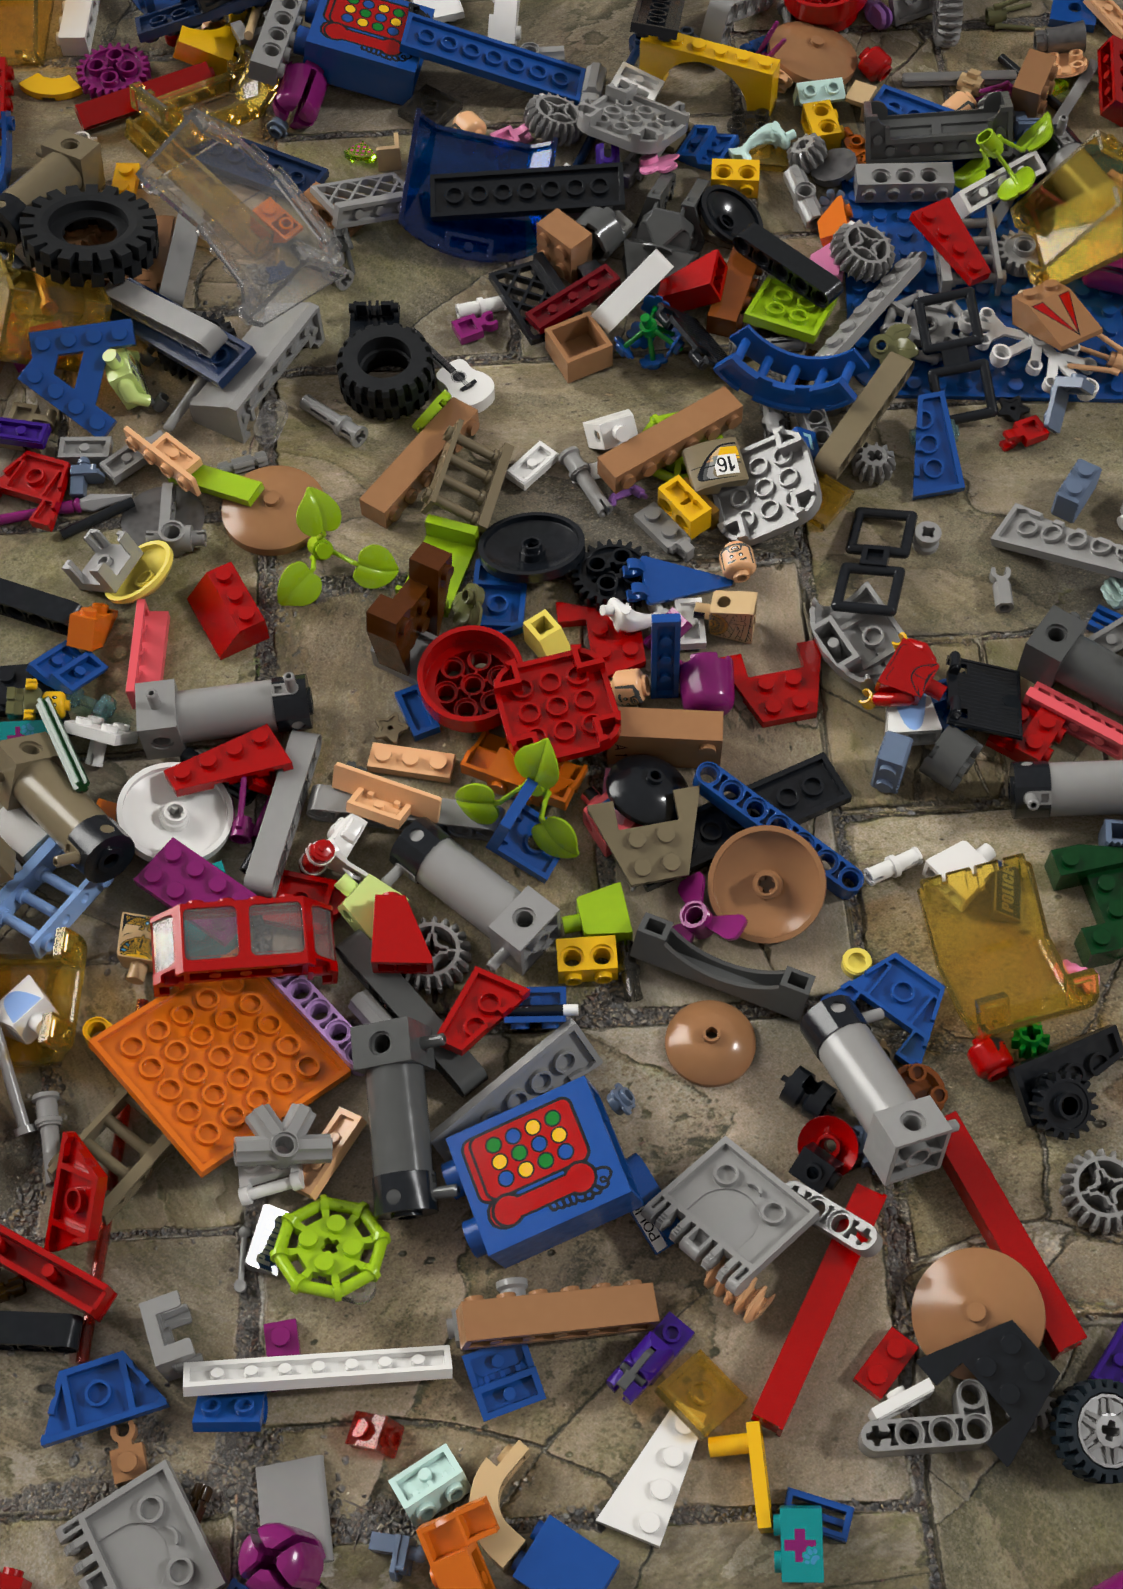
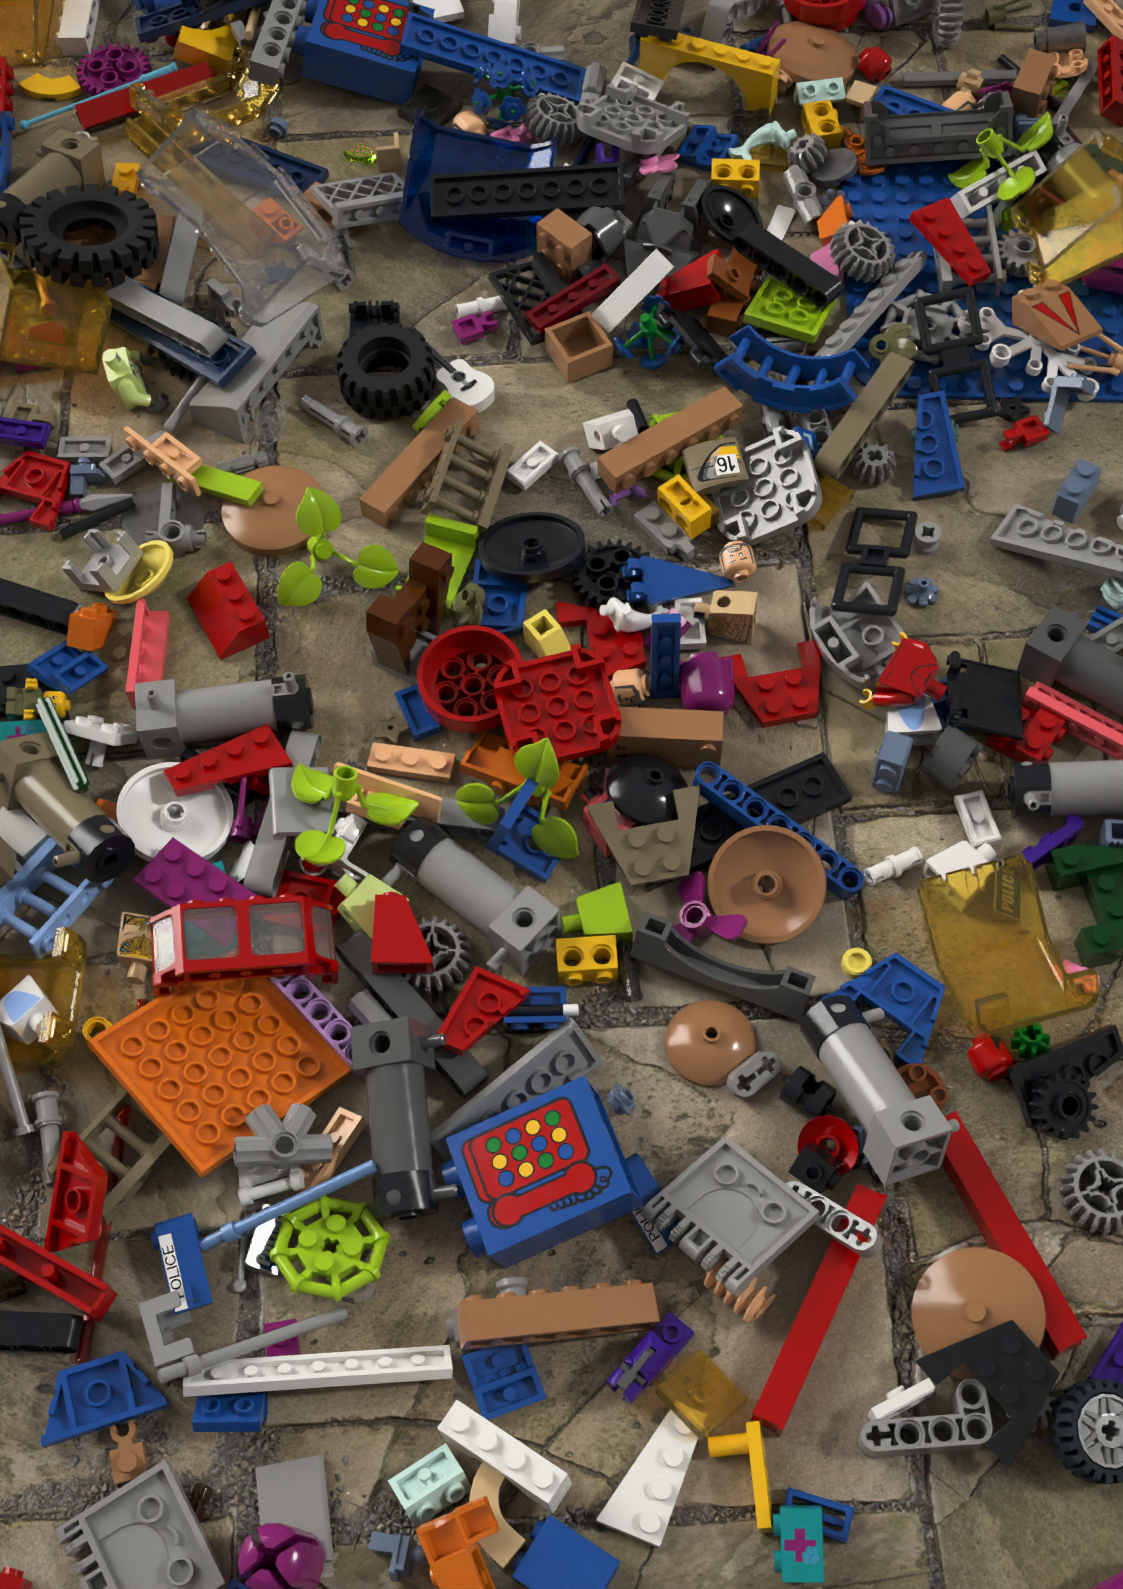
blue plate [17,318,136,437] -> none
clear light blue bar [66,688,117,722] -> none
magenta cylinder [272,60,329,130] -> none
clear red bracket [345,1411,404,1459] -> none
light grey brick [853,162,955,203] -> none
red plate [853,1327,919,1402] -> none
light grey bar [989,567,1014,613] -> none
none -> medium azure piece [19,62,178,130]
none -> blue door [150,1212,213,1315]
none -> light grey bar [157,1307,348,1383]
none -> medium blue bar [199,1160,377,1251]
none -> light grey plate [206,277,247,317]
none -> white sticker [229,841,254,882]
none -> light grey piece [268,767,334,840]
none -> lime plant [291,763,418,865]
none -> white arch [437,1400,572,1514]
none -> blue plant [471,62,539,131]
none -> black piece [626,399,650,434]
none -> dark orange plate [706,253,751,302]
none -> light grey beam [726,1051,781,1097]
none -> white sticker [767,205,795,240]
none -> sand blue plant [904,577,939,608]
none -> white plate [954,790,1002,849]
none -> clear neon green tile [1002,207,1024,232]
none -> dark purple plate [1015,814,1084,879]

